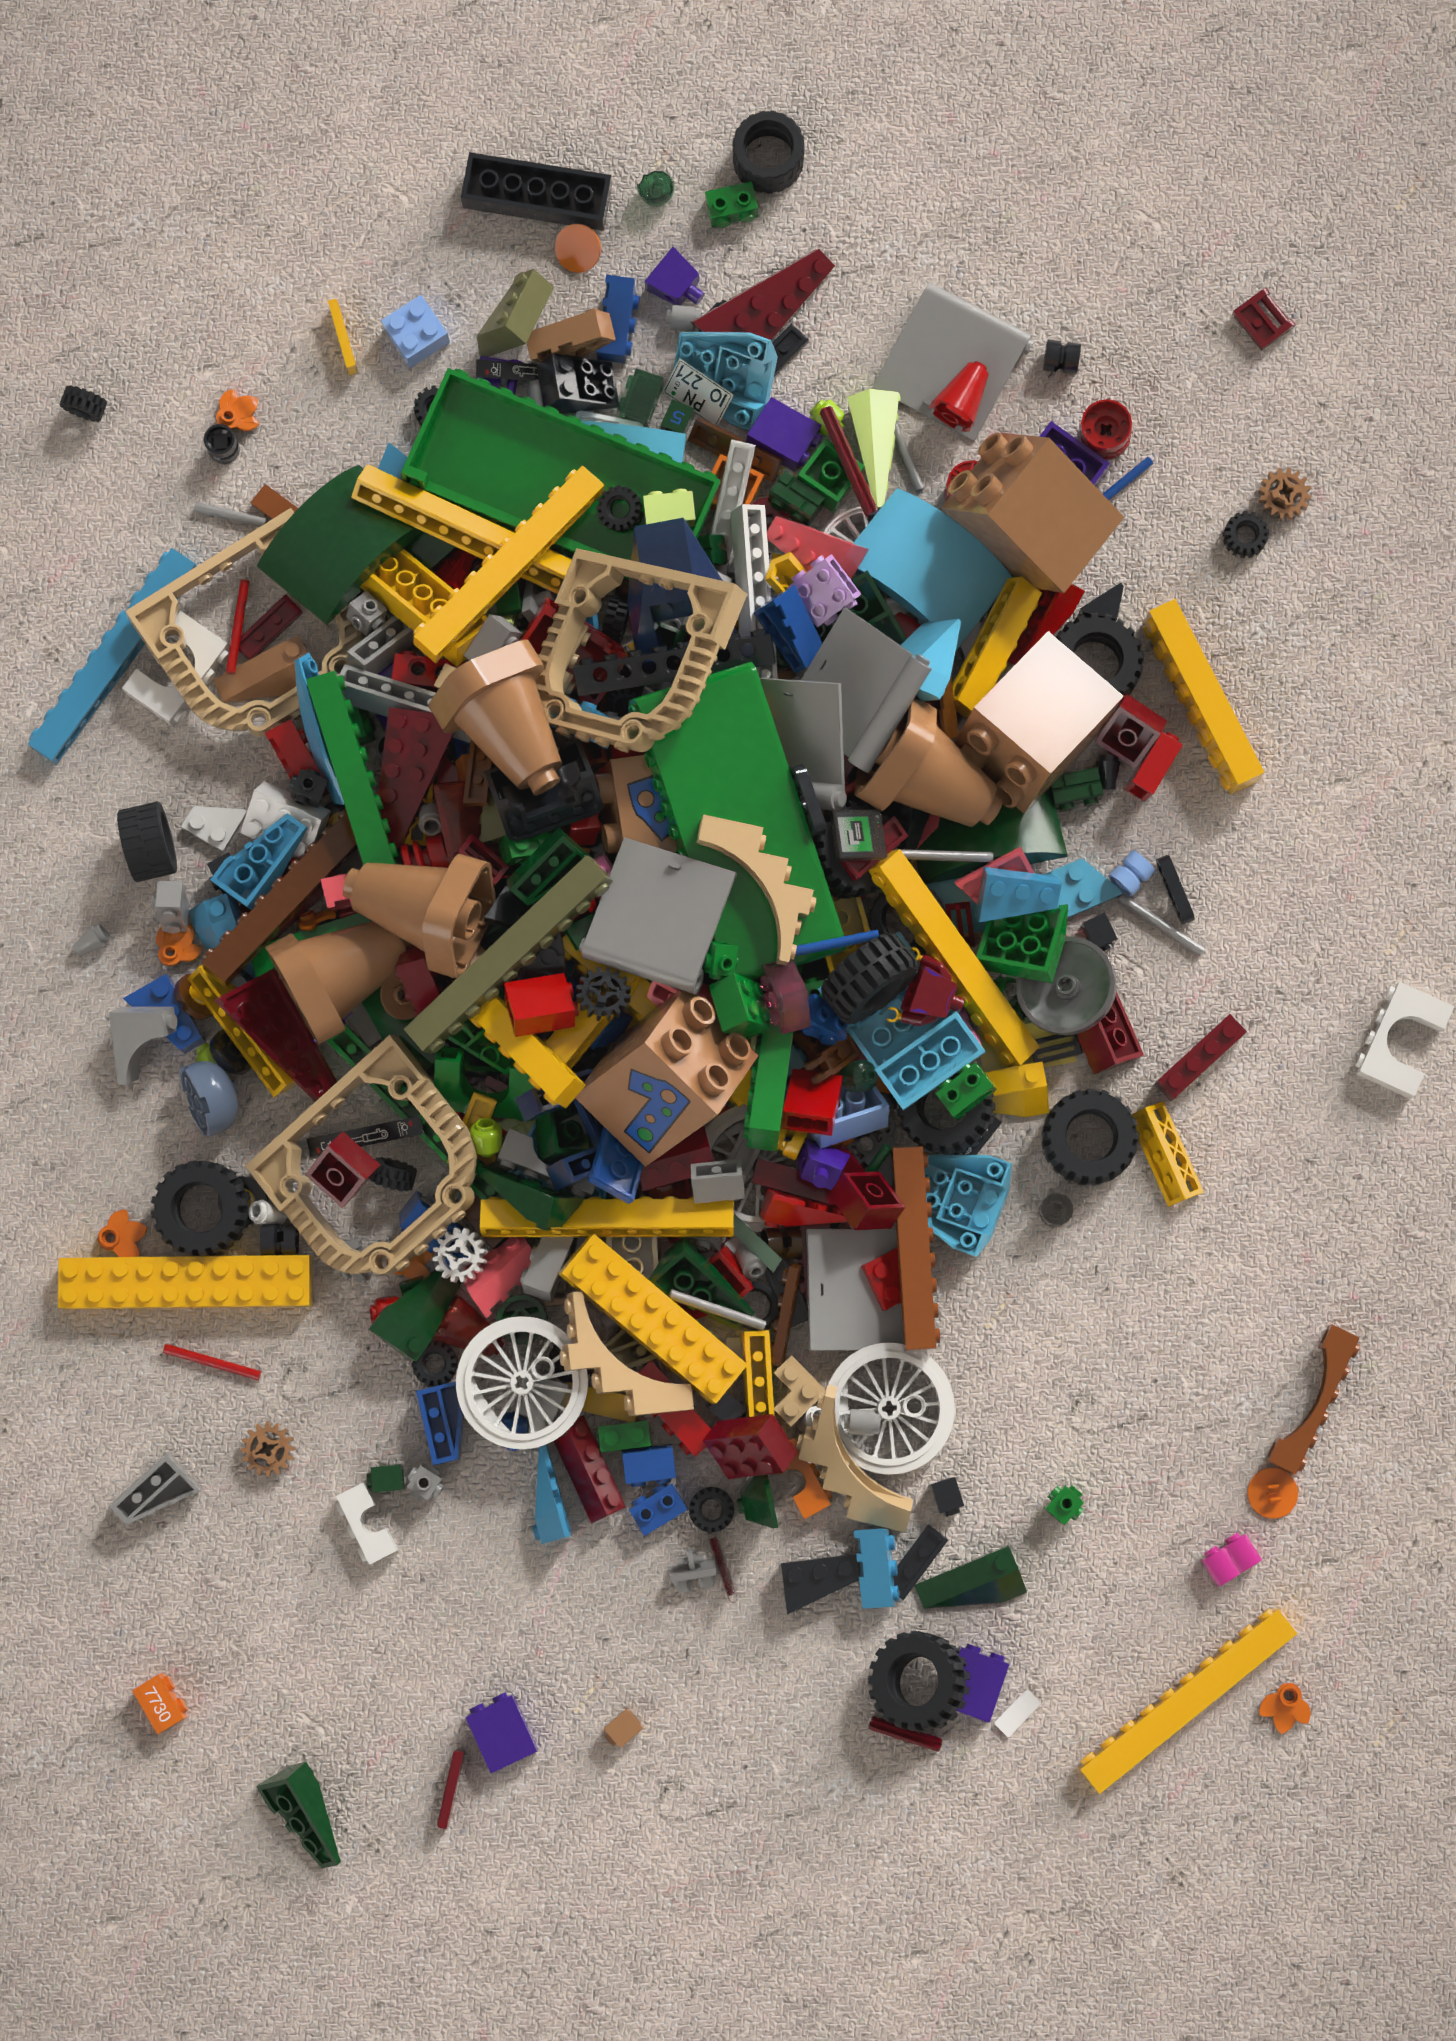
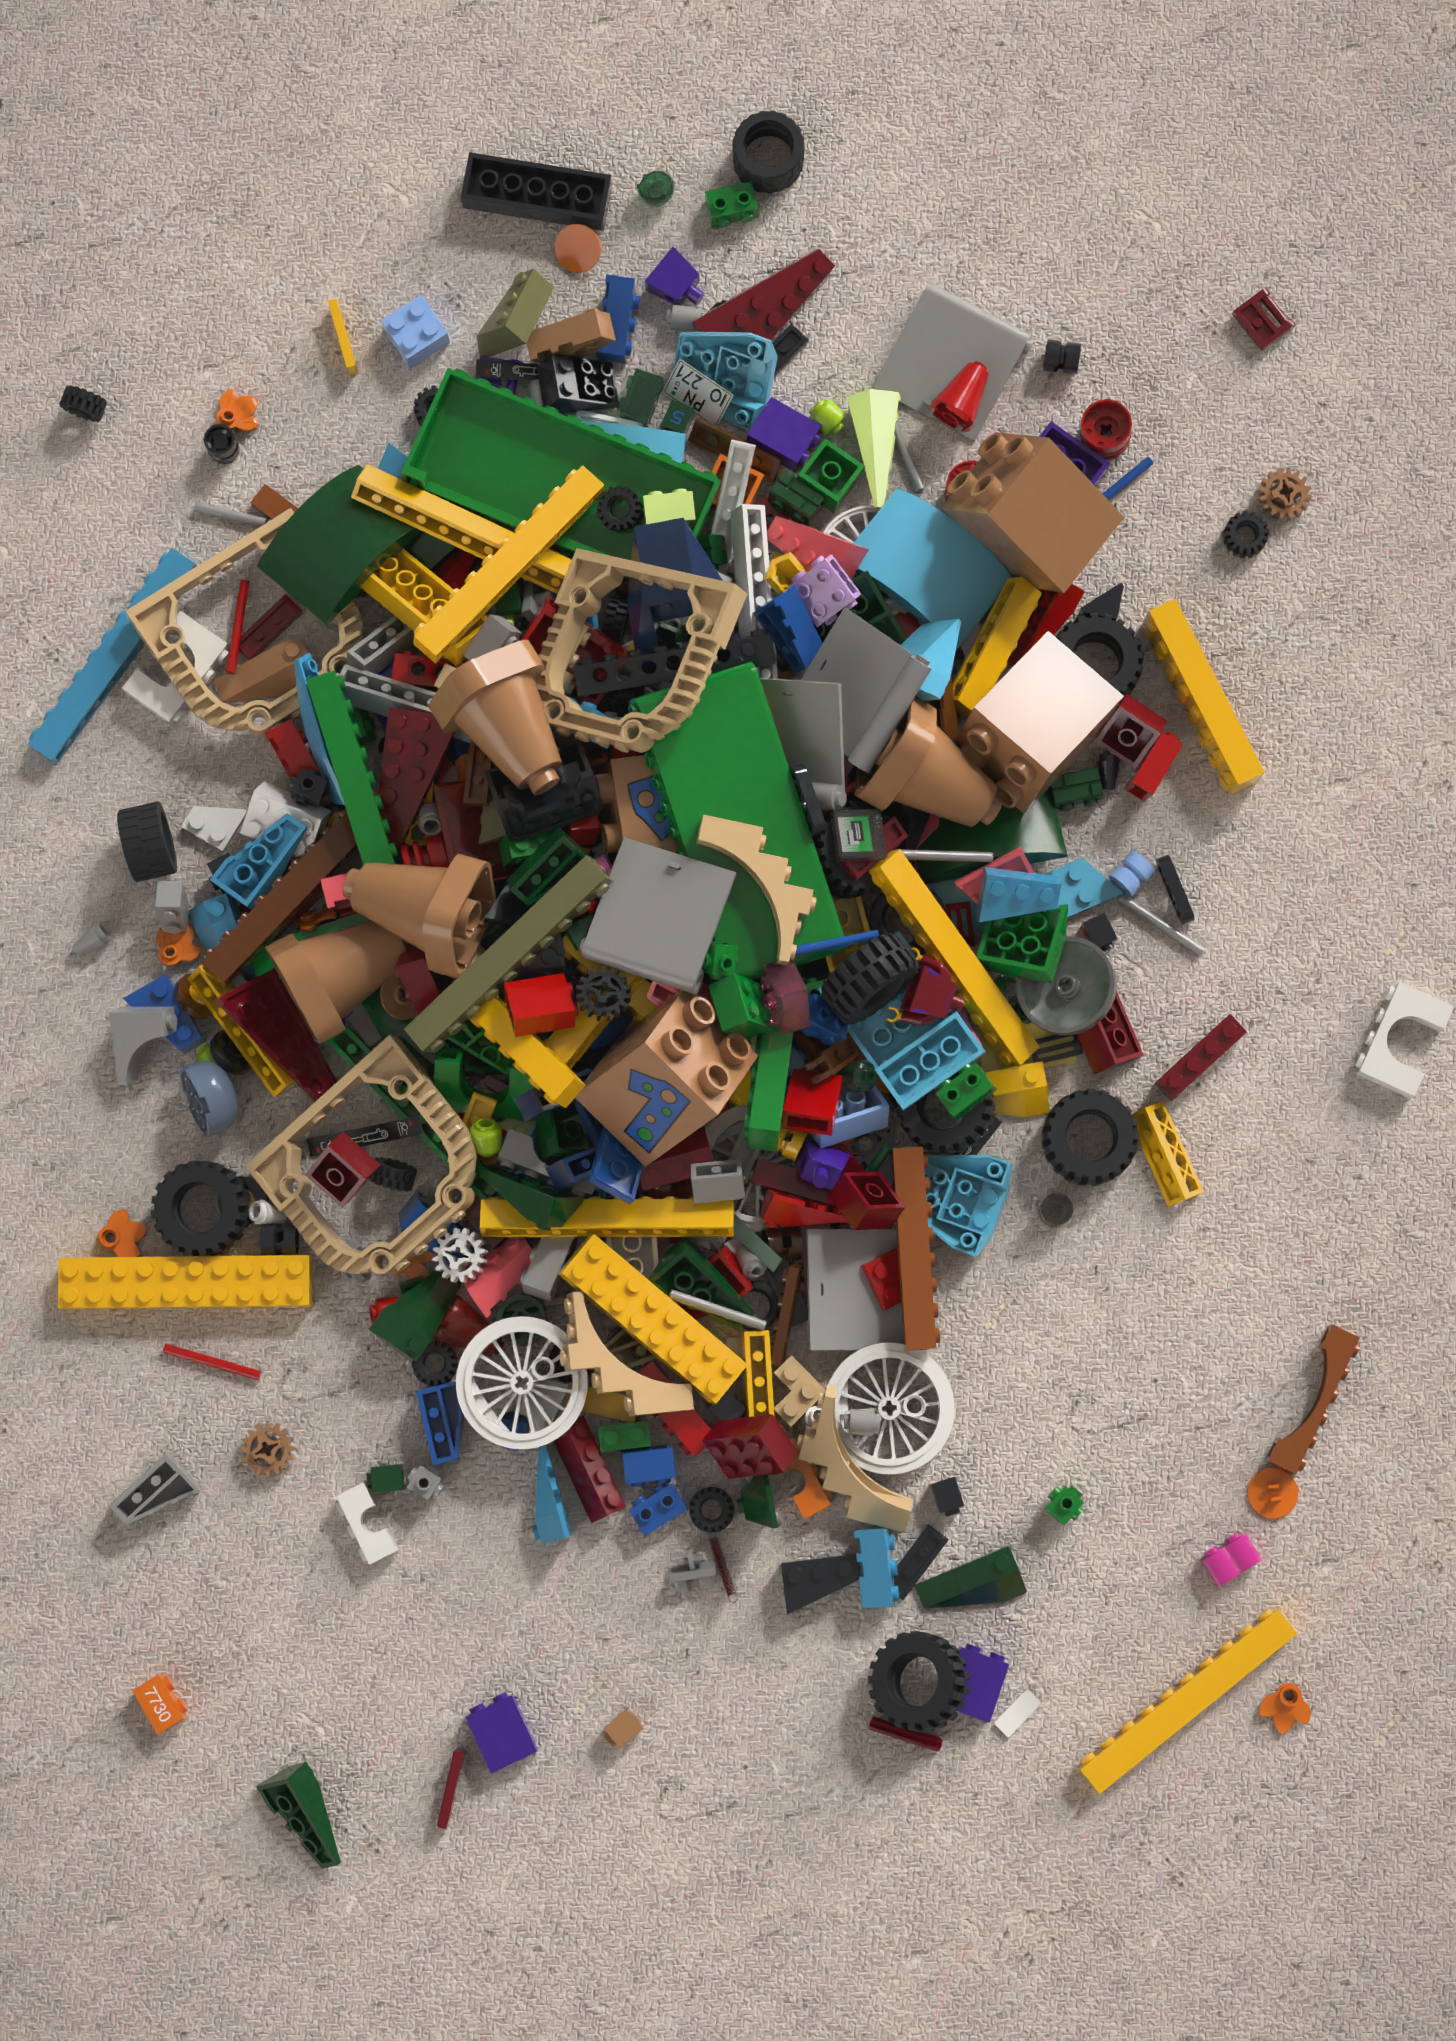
light grey brick [346,591,387,636] -> none
dark red tile [454,834,509,885] -> none
dark red axle [820,406,878,517] -> none

